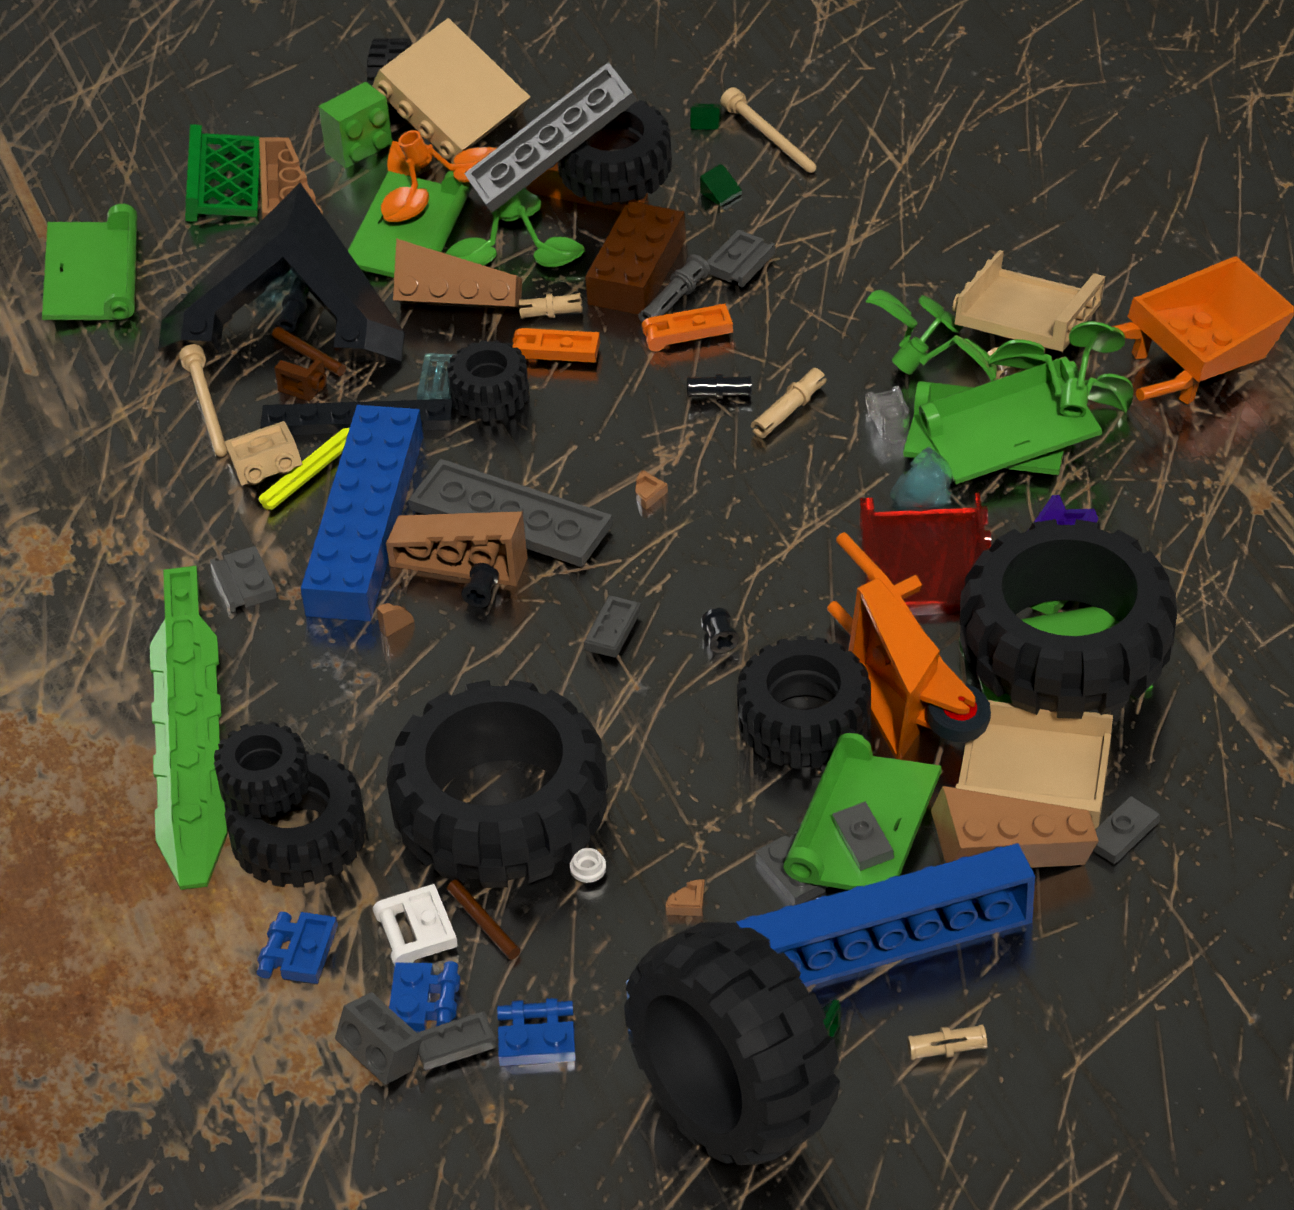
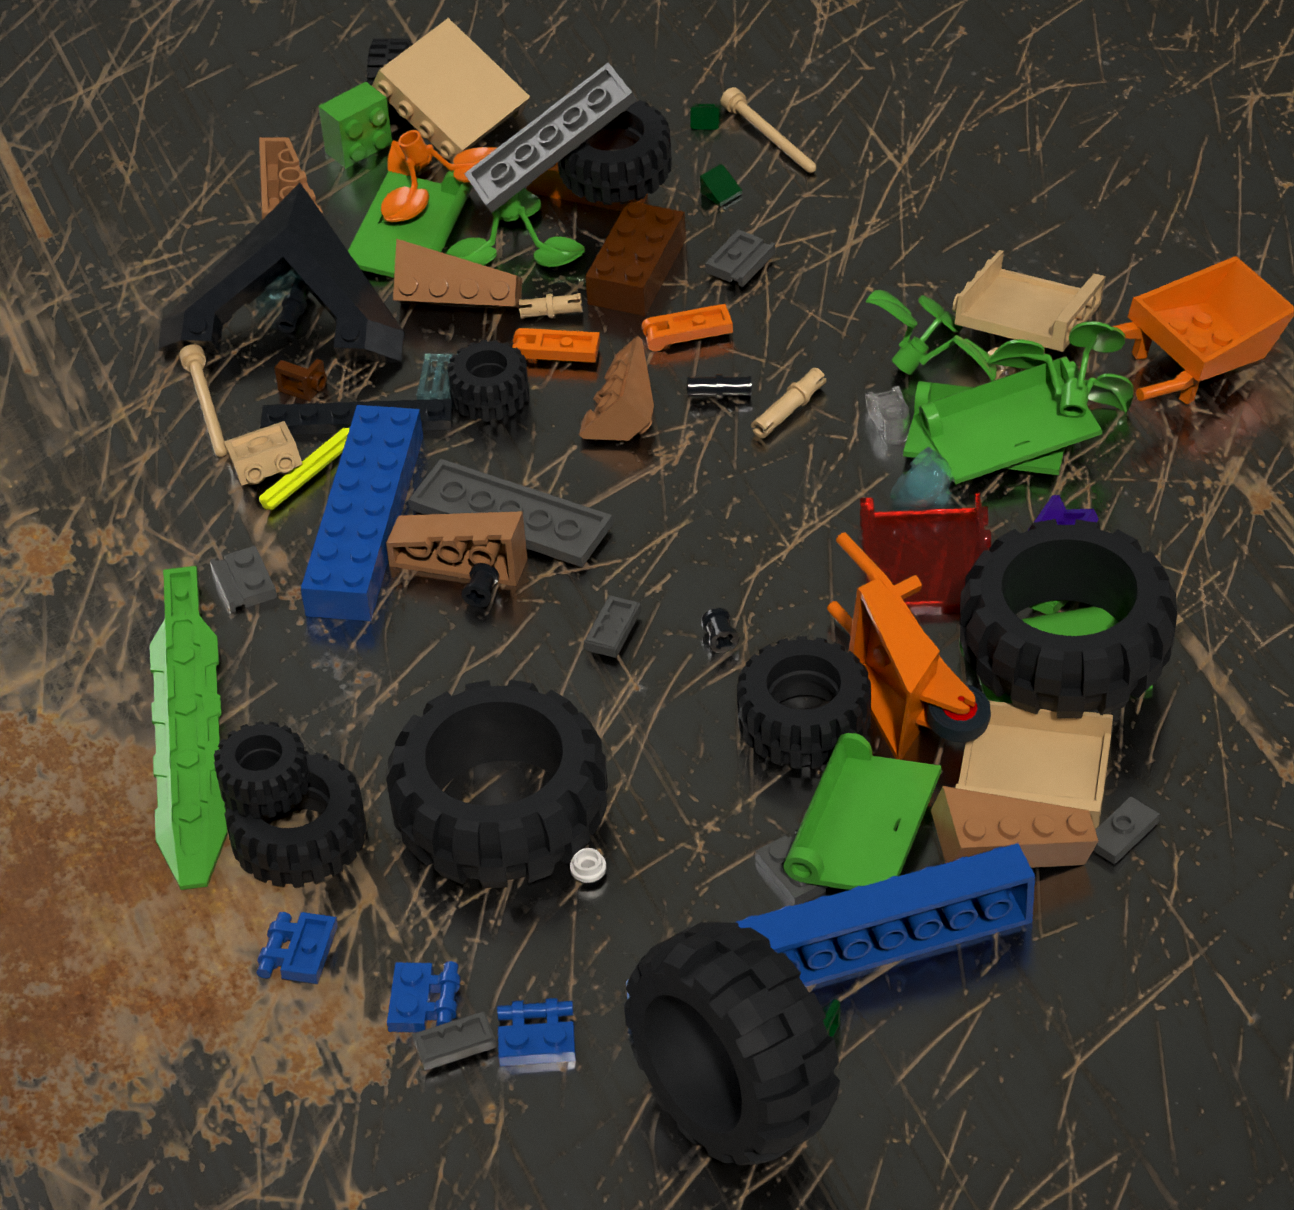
bright green door [42,204,137,320] -> none
green fence [185,124,259,222] -> none
reddish brown bar [272,326,346,376] -> none
dark grey brick [335,992,422,1085] -> none
white plate [373,884,458,966] -> none
medium nougat tile [376,603,414,637] -> none
reddish brown bar [447,880,520,960] -> none
medium nougat tile [635,470,668,510] -> none
dark grey pin [638,254,710,322] -> none
medium nougat tile [665,879,705,916] -> none
dark grey plate [832,801,894,871] -> none
tan pin [907,1024,987,1060] -> none
none -> medium nougat wedge [579,335,654,441]

